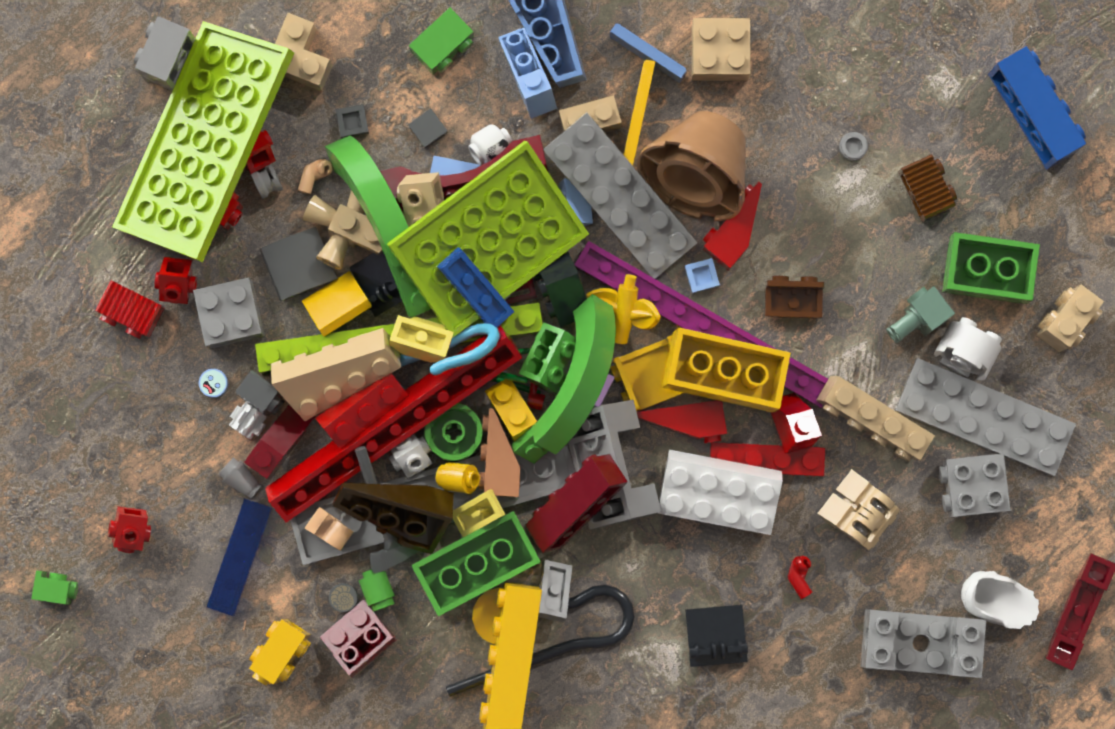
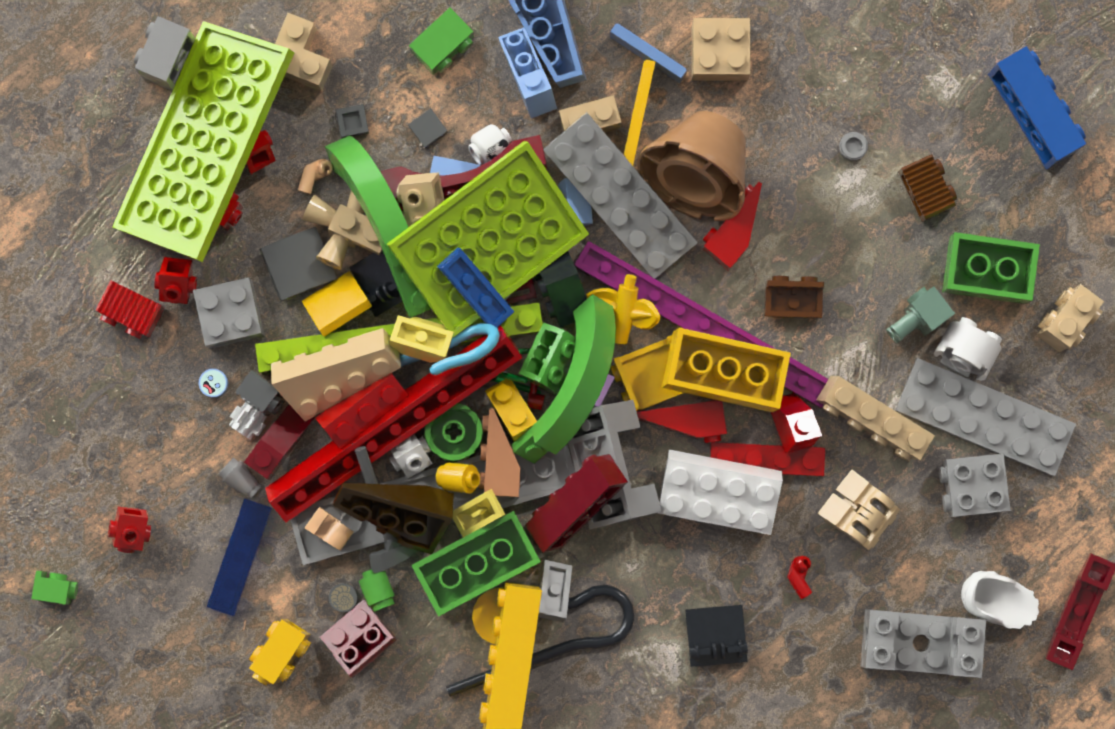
light grey wheel [251,164,283,199] -> none
light blue tile [684,258,720,294] -> none

